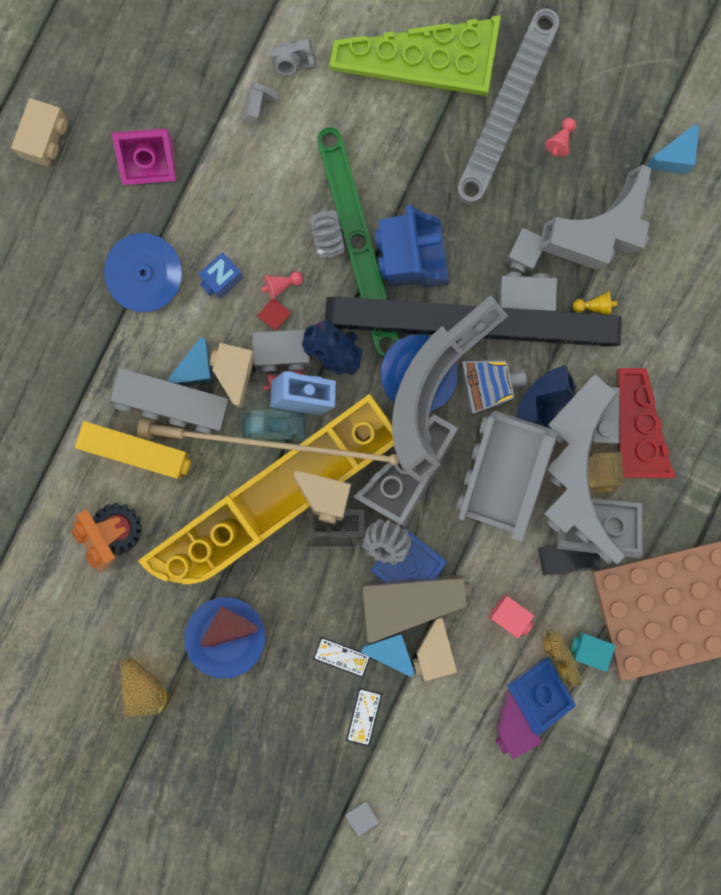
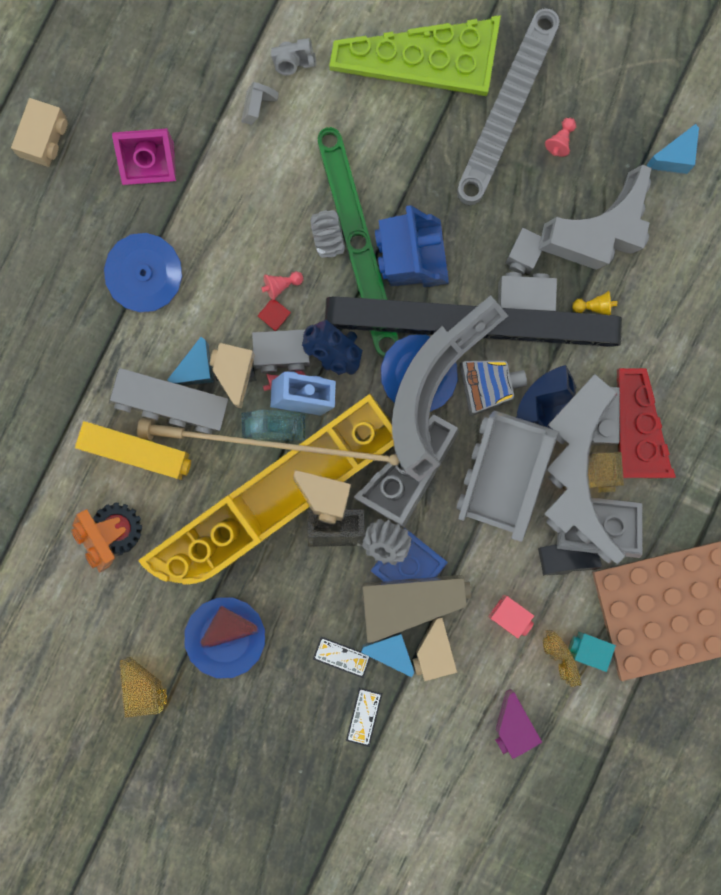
blue brick [198,252,243,299] -> none
light grey piece [345,801,379,836] -> none
blue tile [507,657,576,735] -> none

